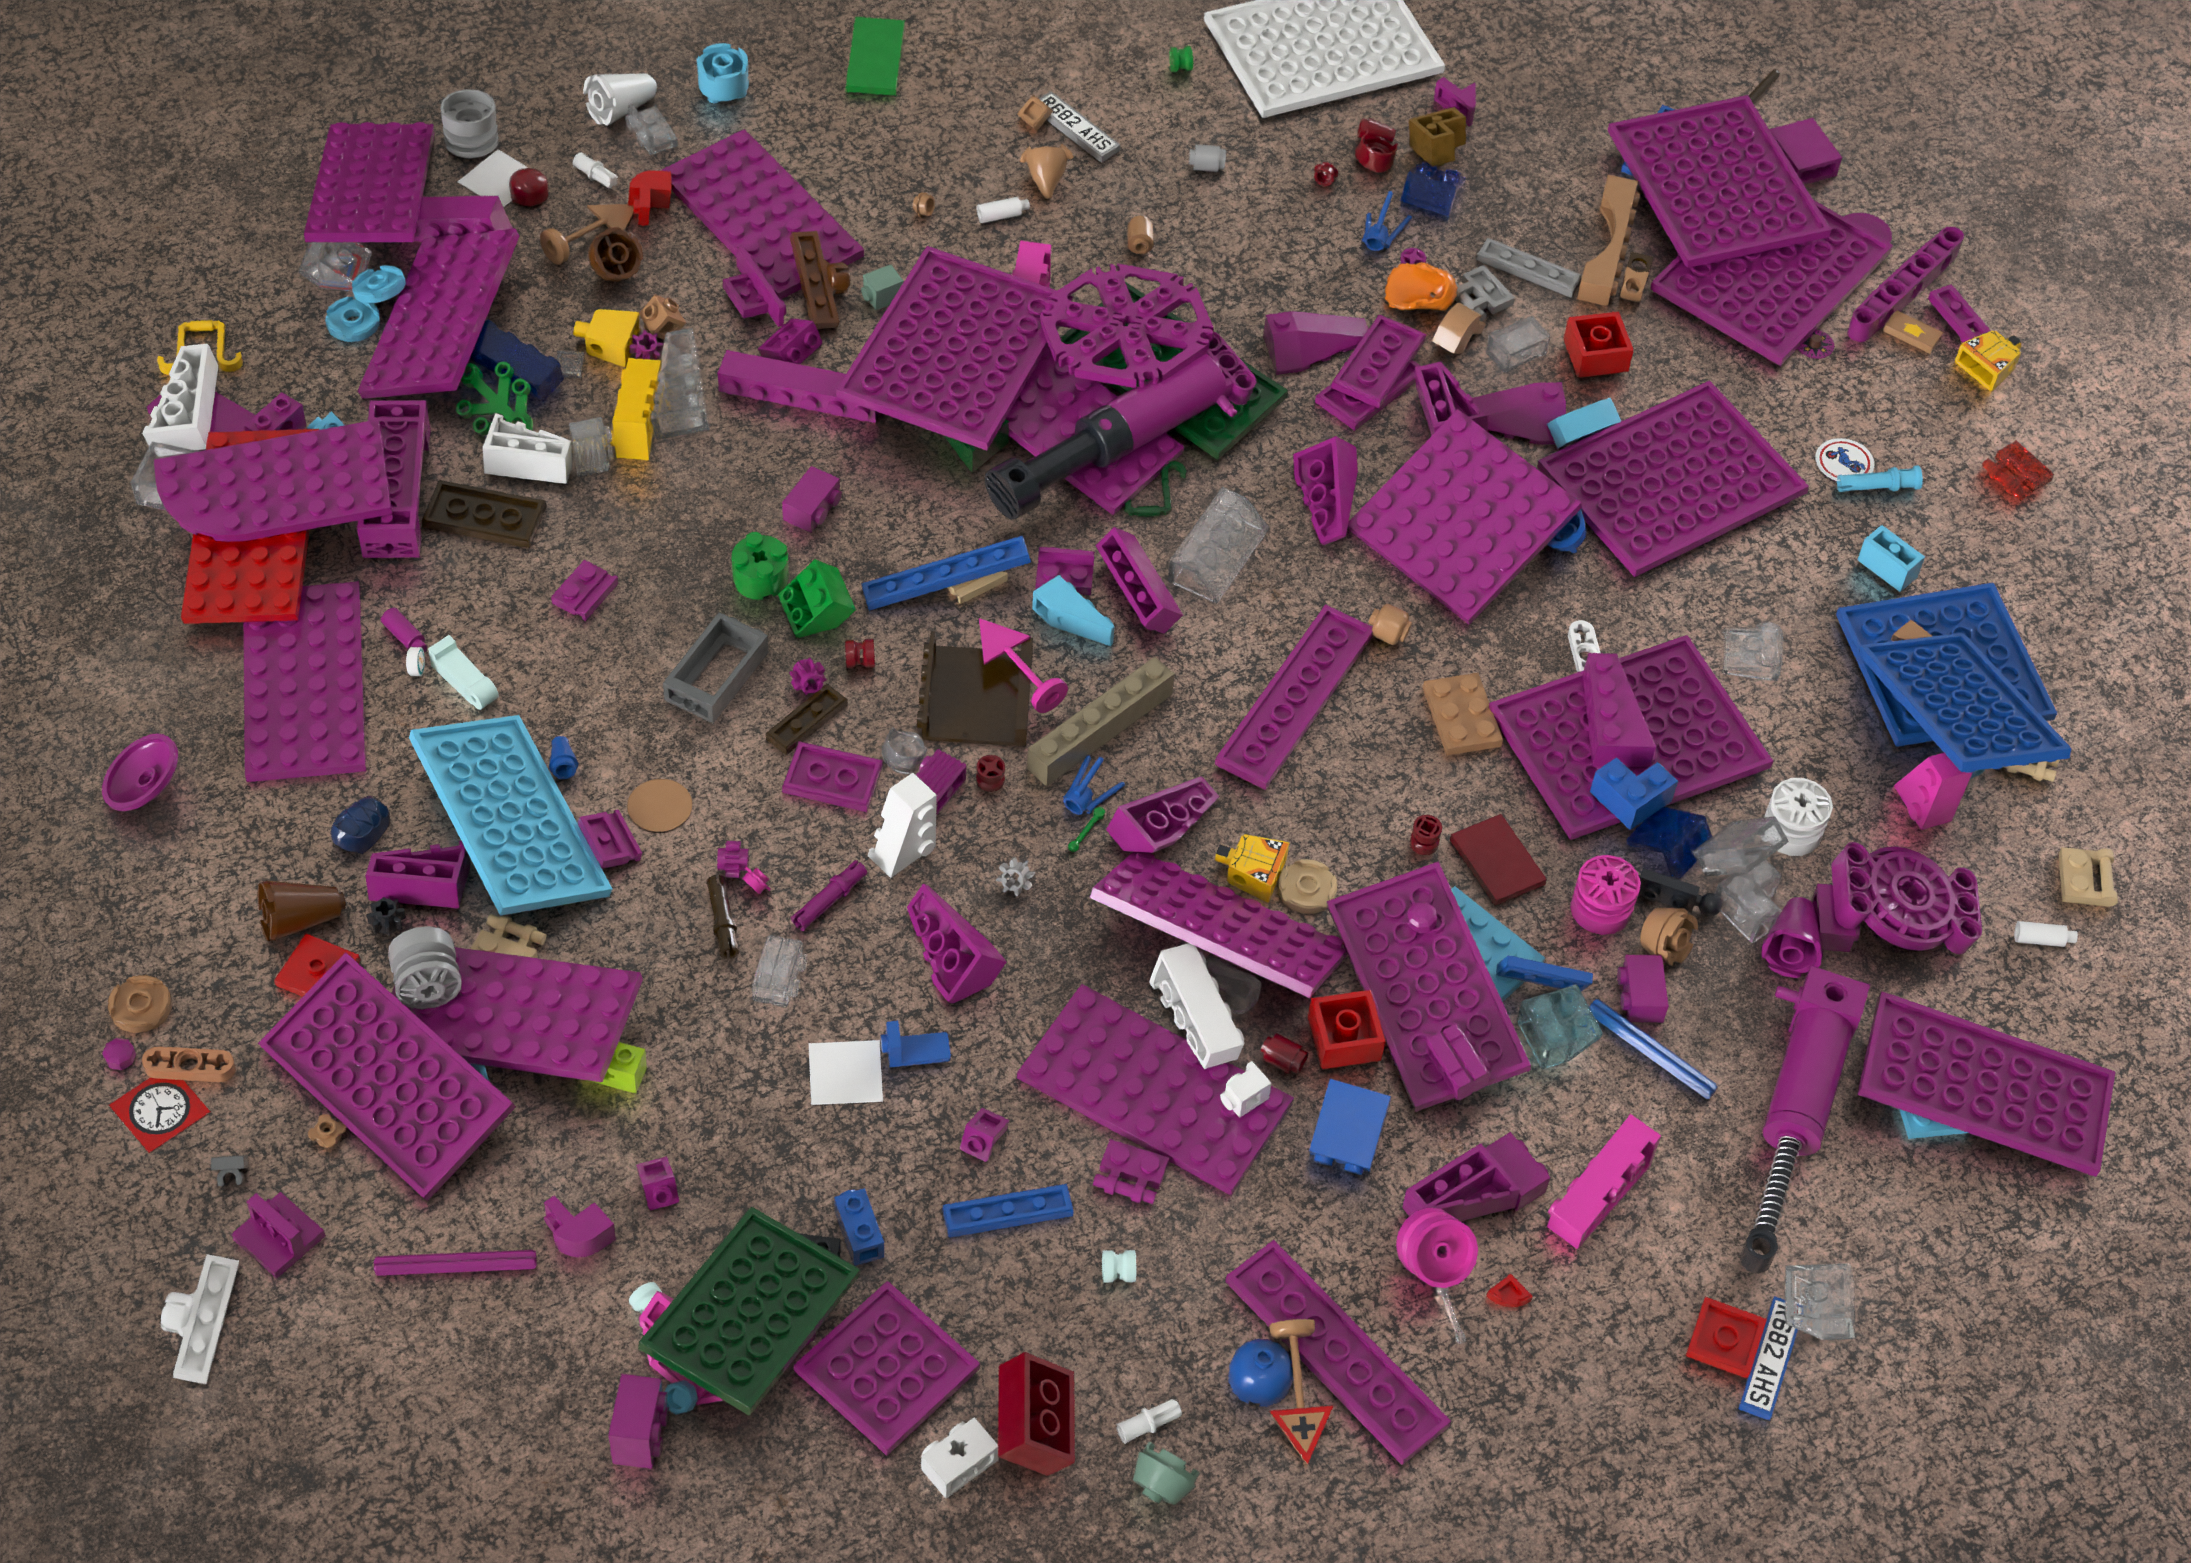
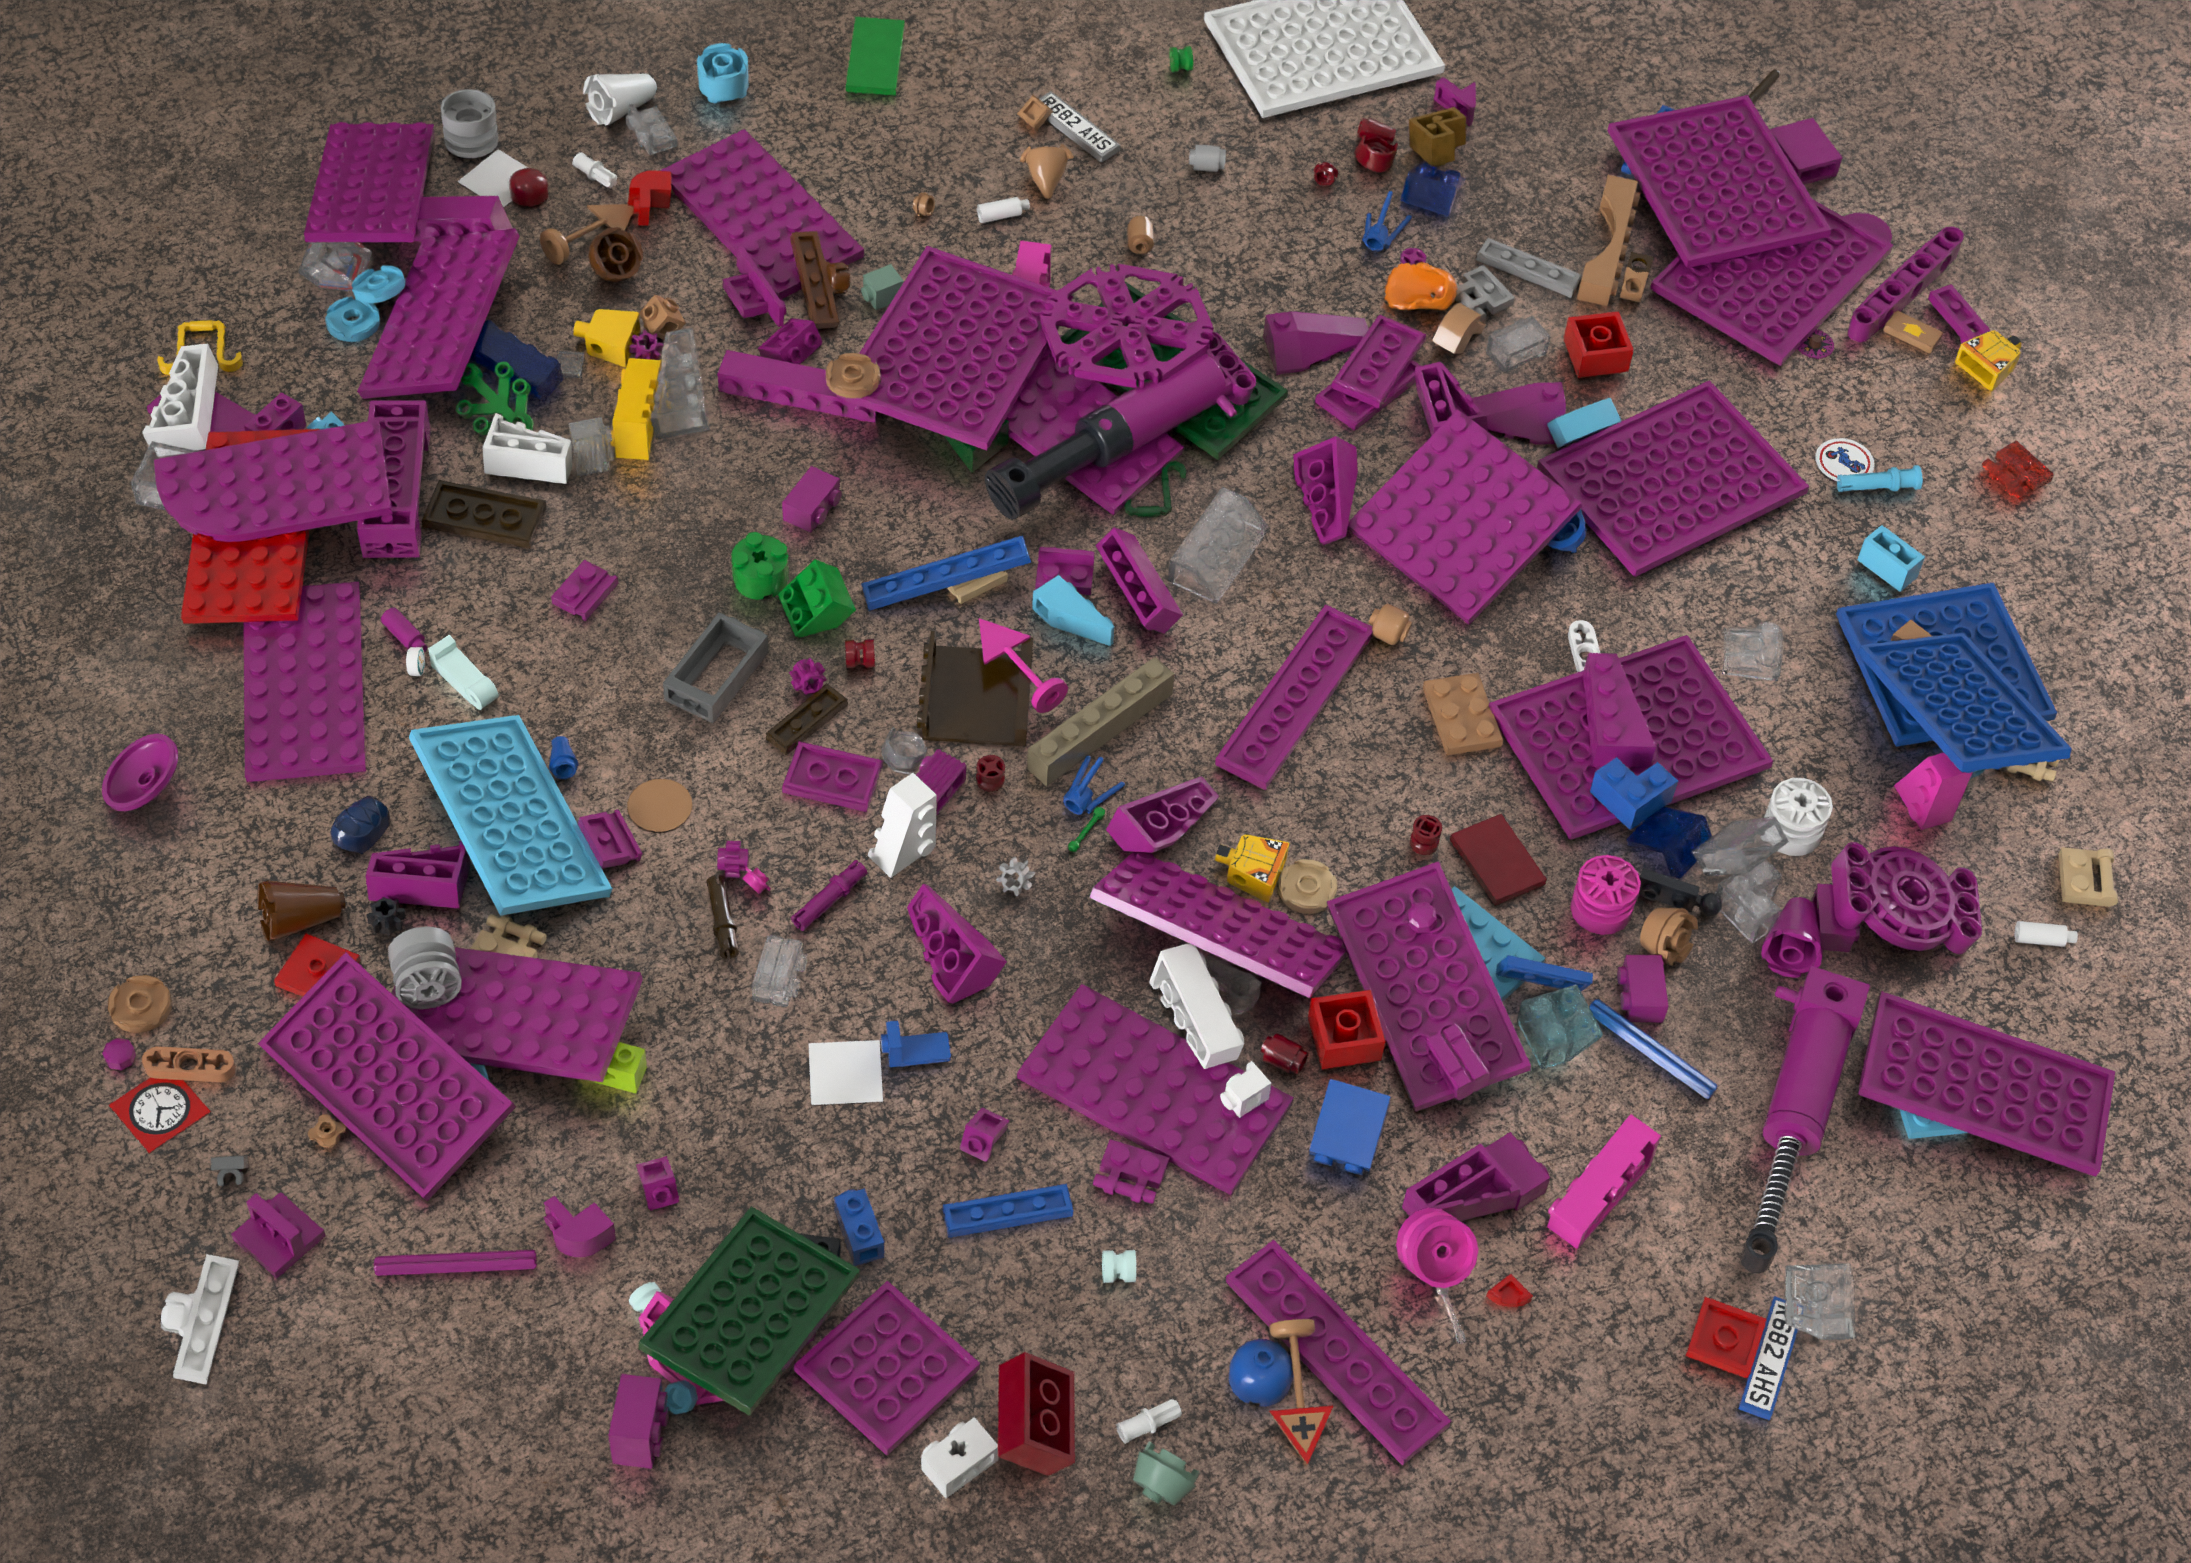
none -> medium nougat tile [825,353,880,399]

